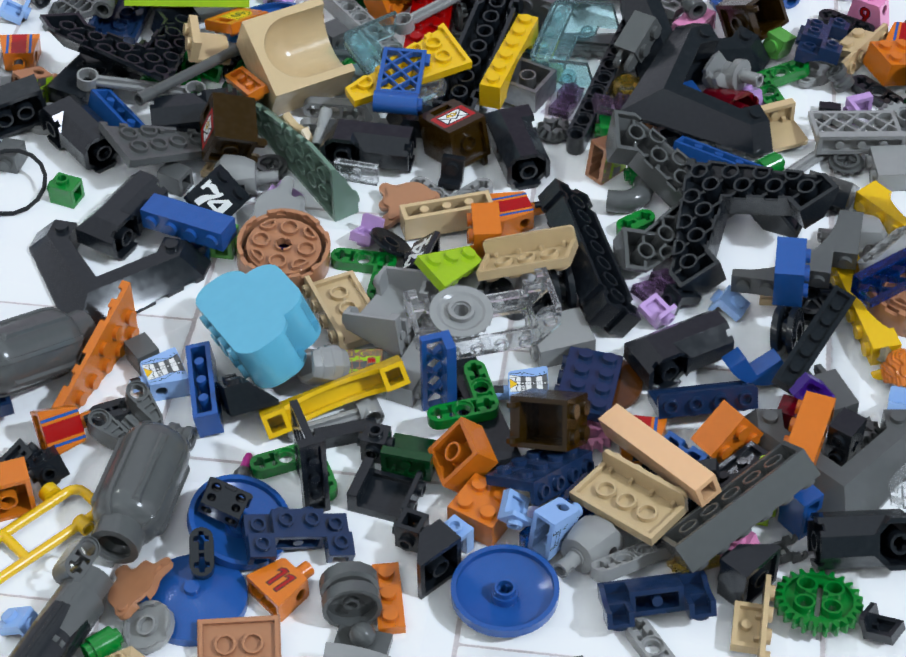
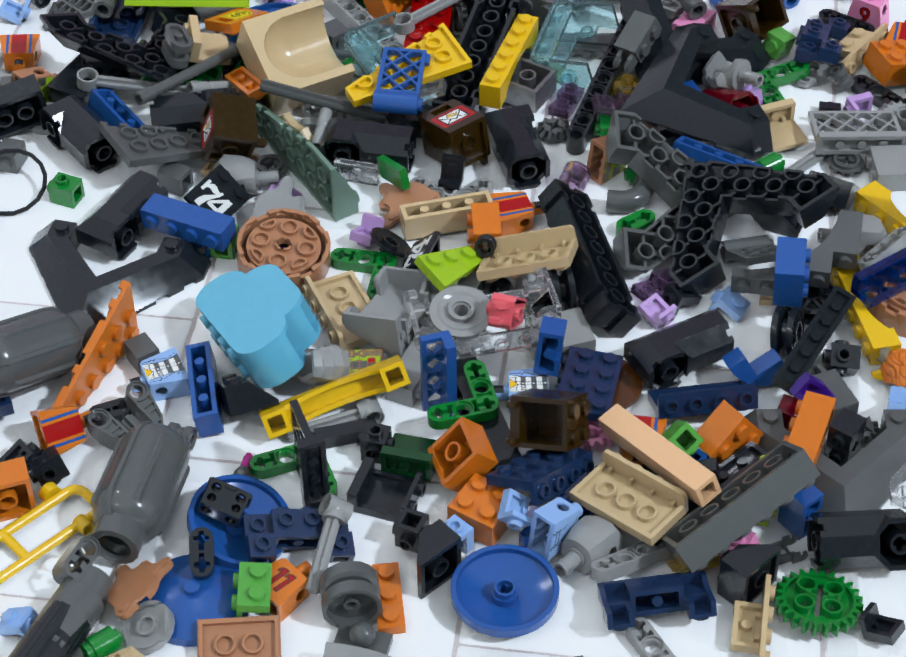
none -> dark grey brick [161,23,193,70]
none -> light grey piece [186,81,230,94]
none -> bright green bracket [231,562,272,617]
none -> dark grey axle [259,79,387,124]
none -> light grey axle [305,493,354,595]
none -> green tile [376,155,410,191]
none -> black bush [474,234,497,258]
none -> coral hinge [486,292,527,331]
none -> blue brick [533,316,568,377]
none -> clear purple head [559,161,591,192]
none -> bright green brick [662,420,704,456]
none -> dark grey piece [720,235,777,266]
none -> black brick [822,340,861,377]

